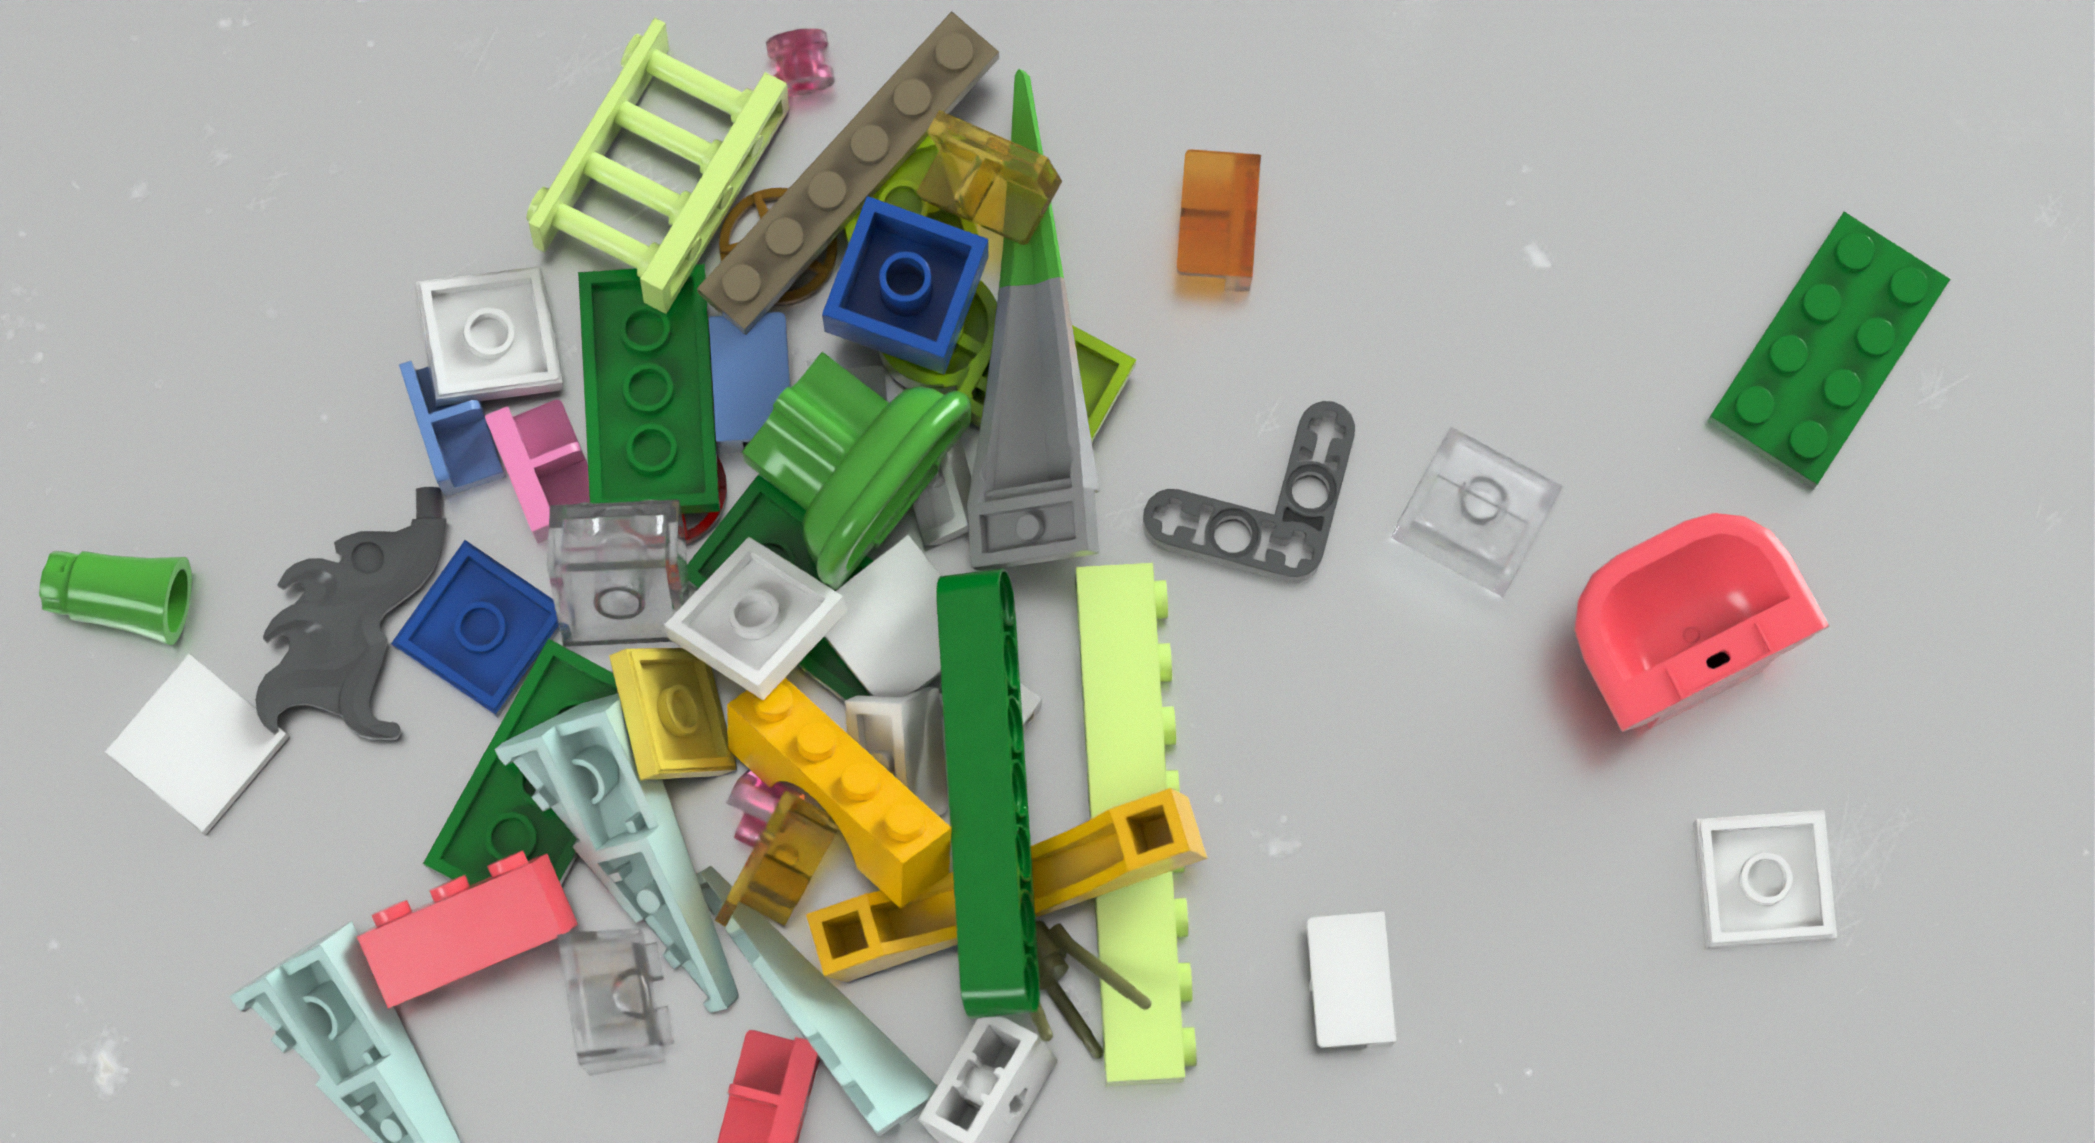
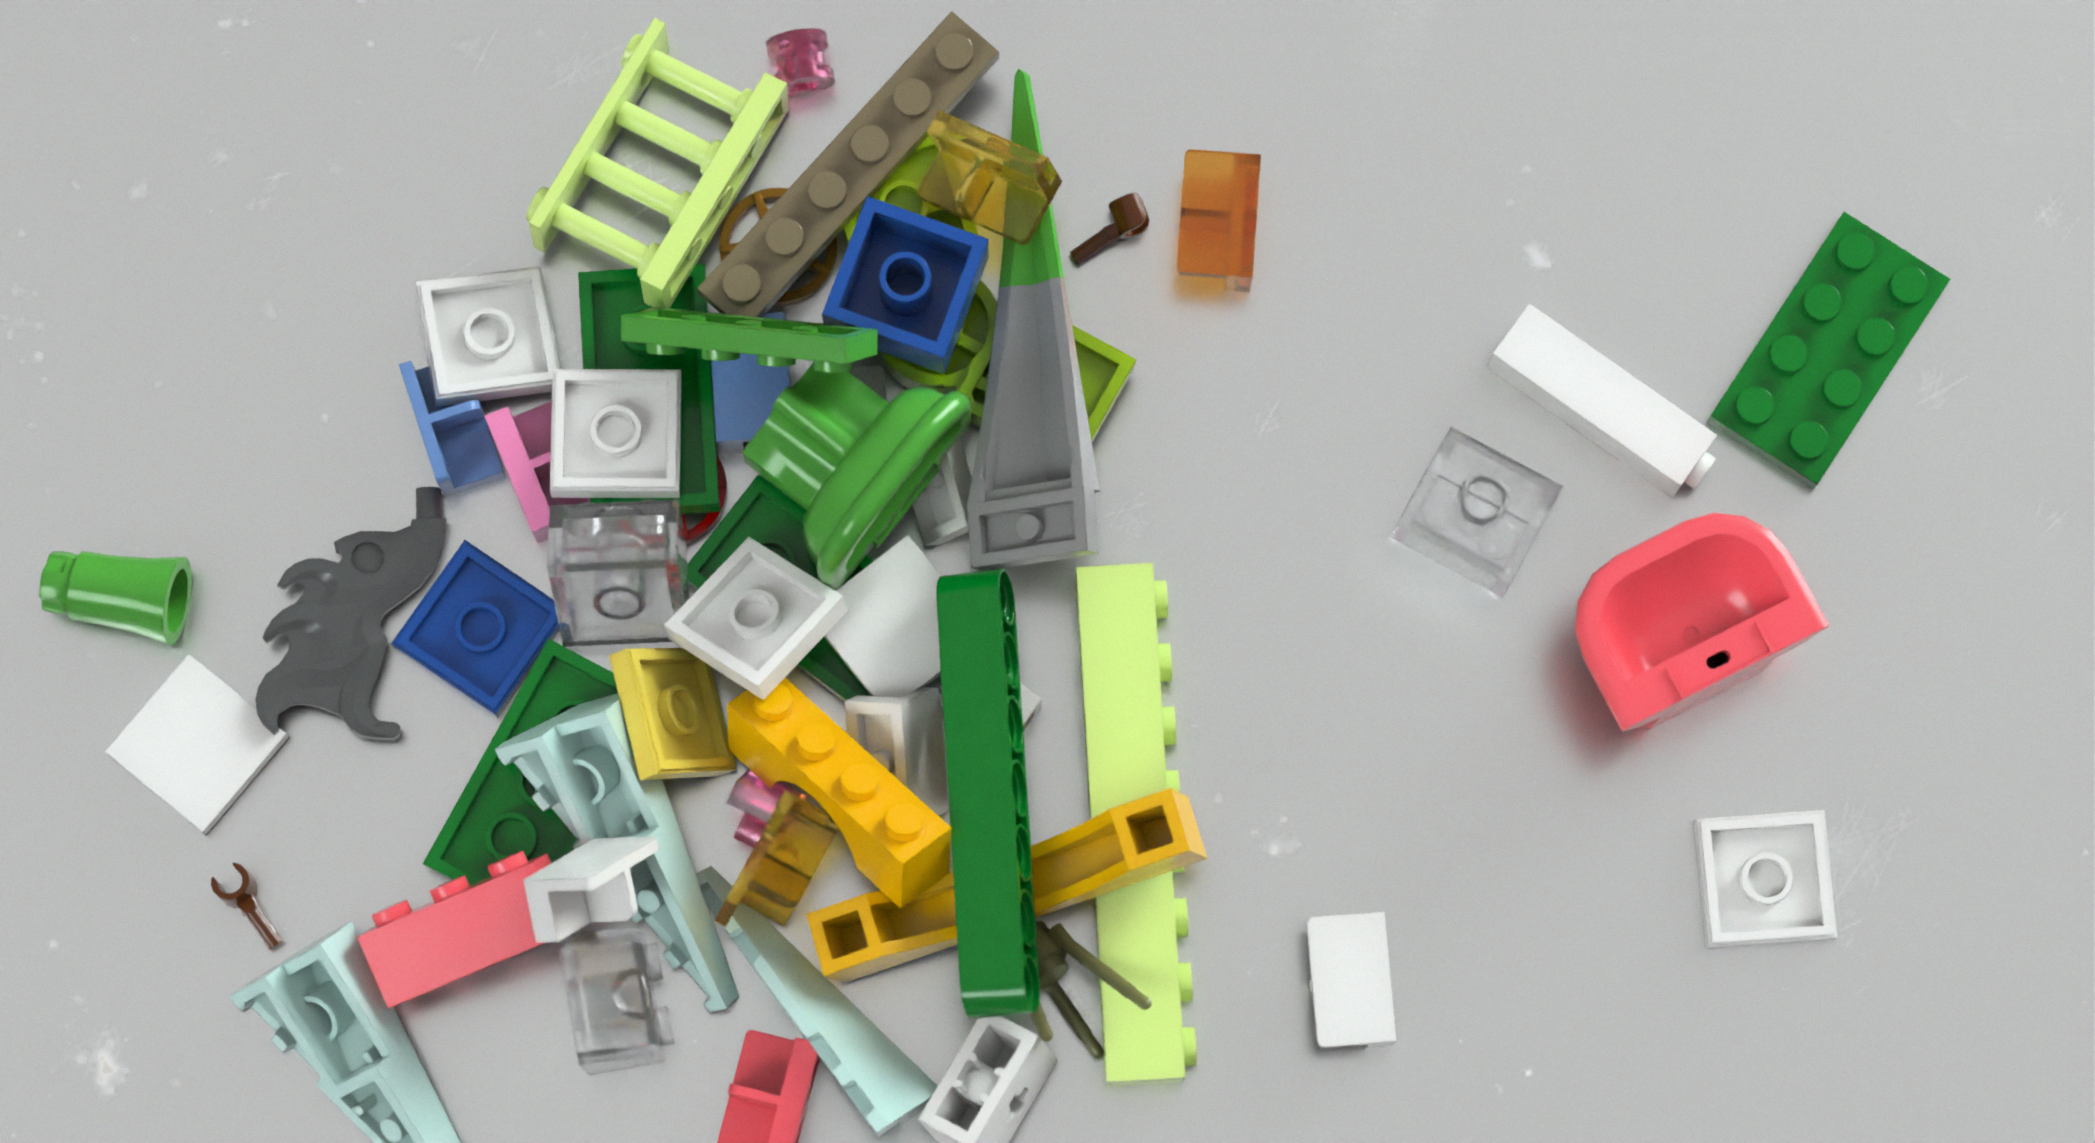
dark grey beam [1142,401,1355,583] -> none
none -> reddish brown hand [211,863,283,950]
none -> white panel [523,836,659,943]
none -> white tile [550,369,682,498]
none -> bright green plate [621,307,878,373]
none -> reddish brown hand [1070,193,1149,265]
none -> white brick [1487,303,1717,498]

